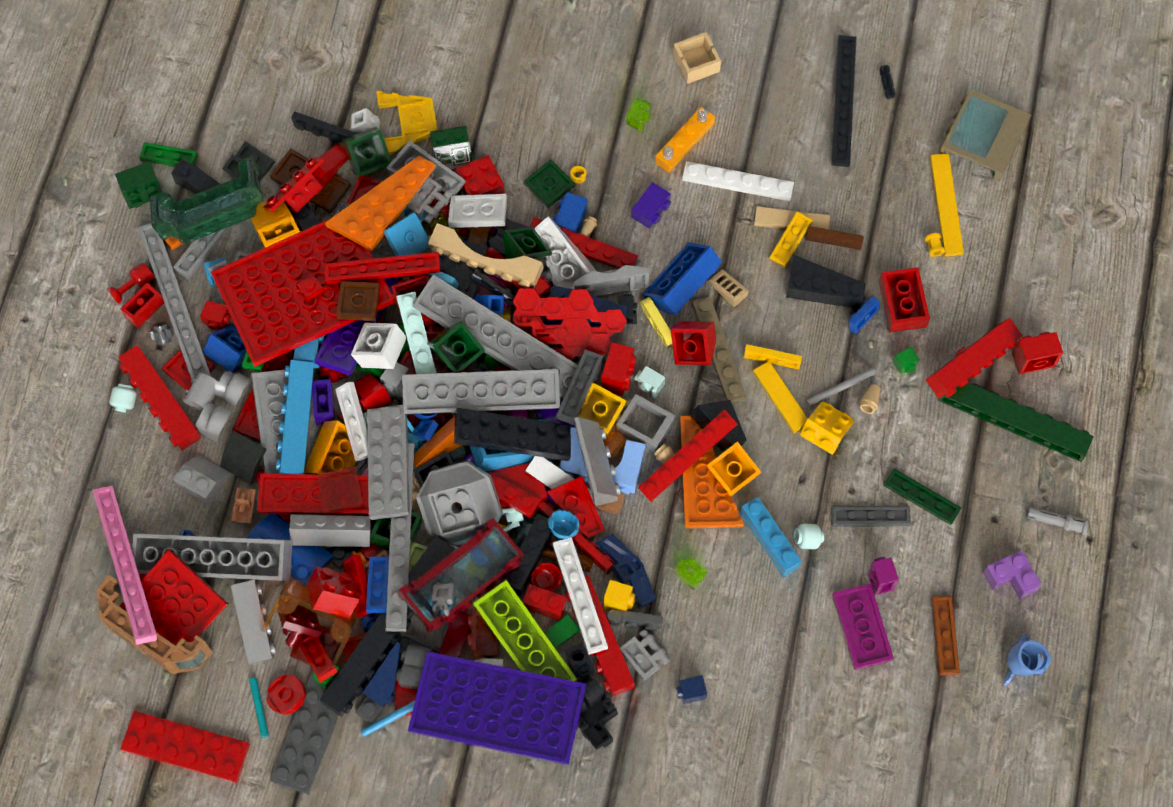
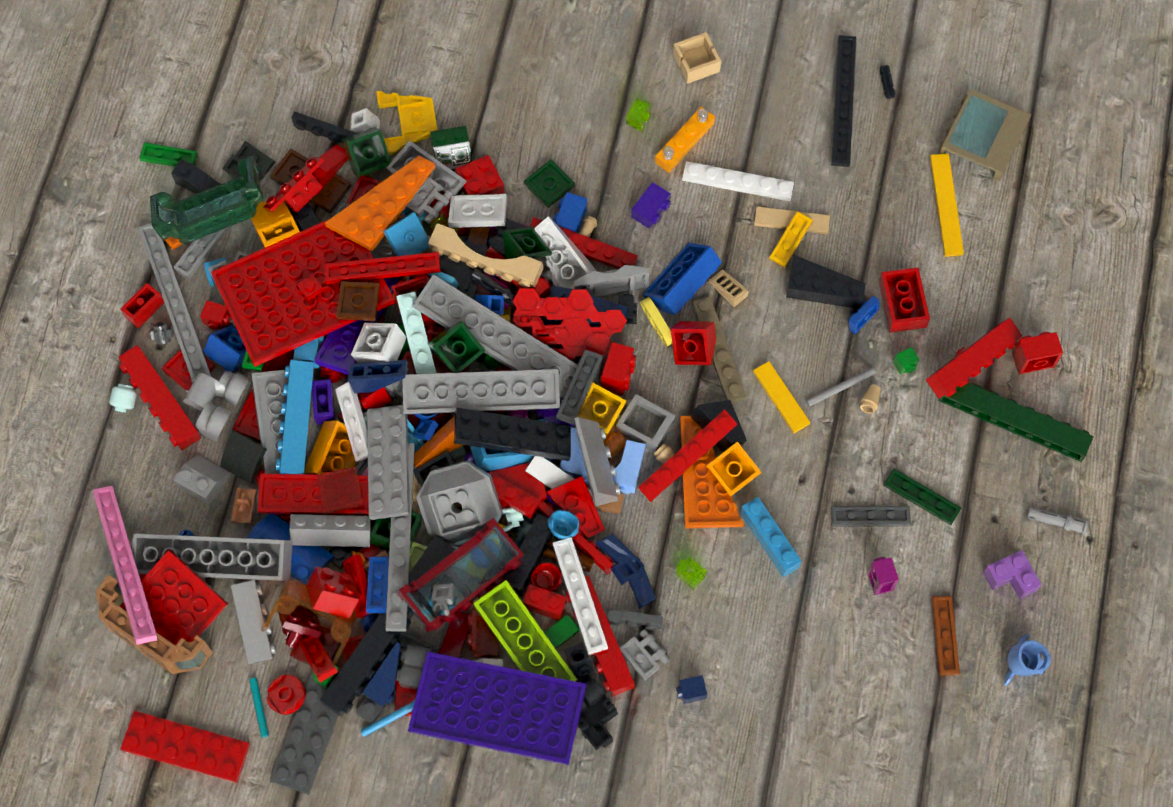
red piece [107,262,155,304] -> none
dark green brick [115,161,164,209] -> none
yellow bush [570,166,587,184] -> none
yellow brick [604,580,635,611] -> none
light aqua brick [634,366,666,399] -> none
yellow tile [744,344,802,370] -> none
light aqua head [794,523,824,549] -> none
yellow bracket [800,402,854,455] -> none
reddish brown tile [806,226,864,250] -> none
magenta plate [832,584,894,670] -> none
yellow bush [924,233,945,257] -> none
none -> dark blue slope [348,360,407,393]

